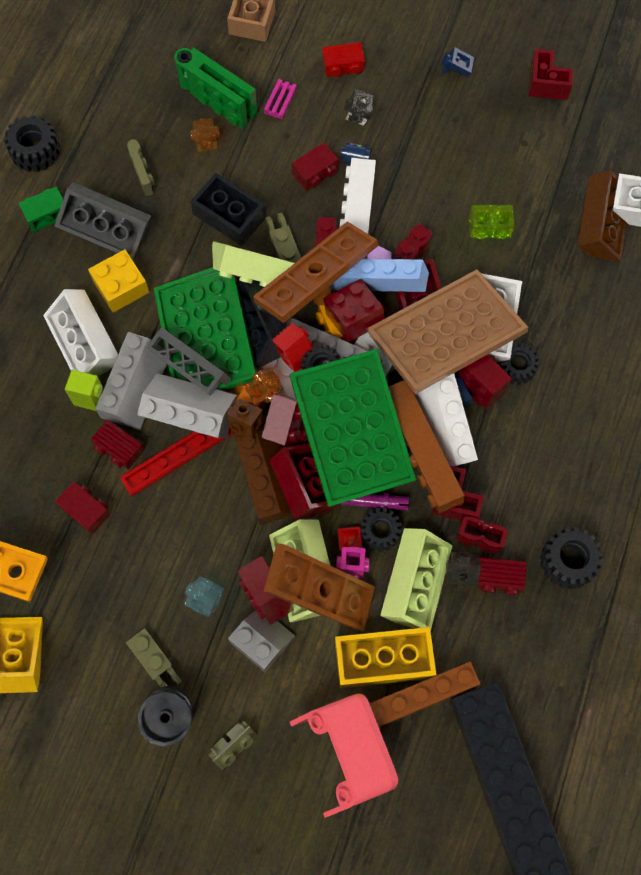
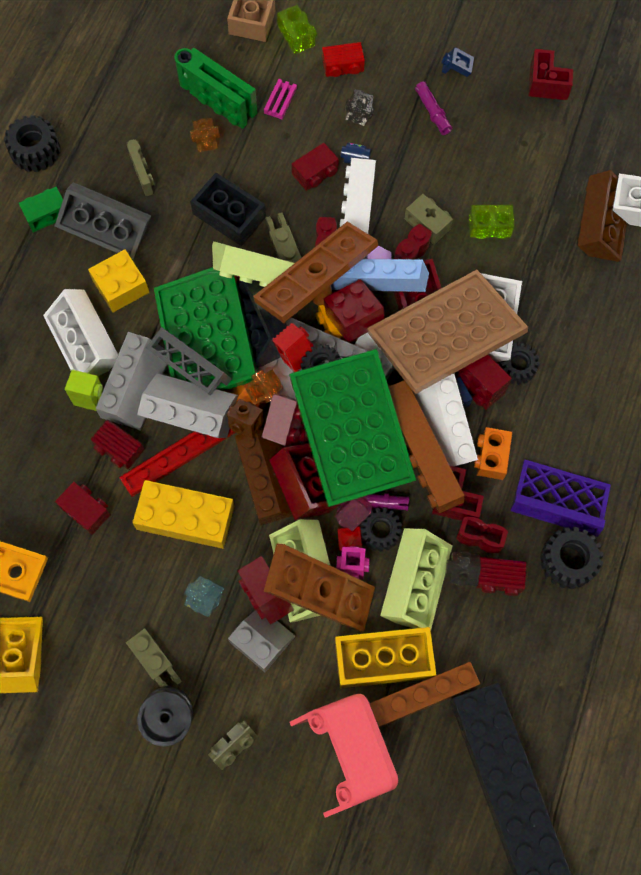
none -> yellow brick [133,480,235,549]
none -> clear neon green brick [277,4,317,54]
none -> clear pink brick [335,497,372,531]
none -> olive brick [404,194,453,245]
none -> magenta pin [415,81,452,135]
none -> orange brick [474,427,512,480]
none -> dark purple fence [510,459,611,537]

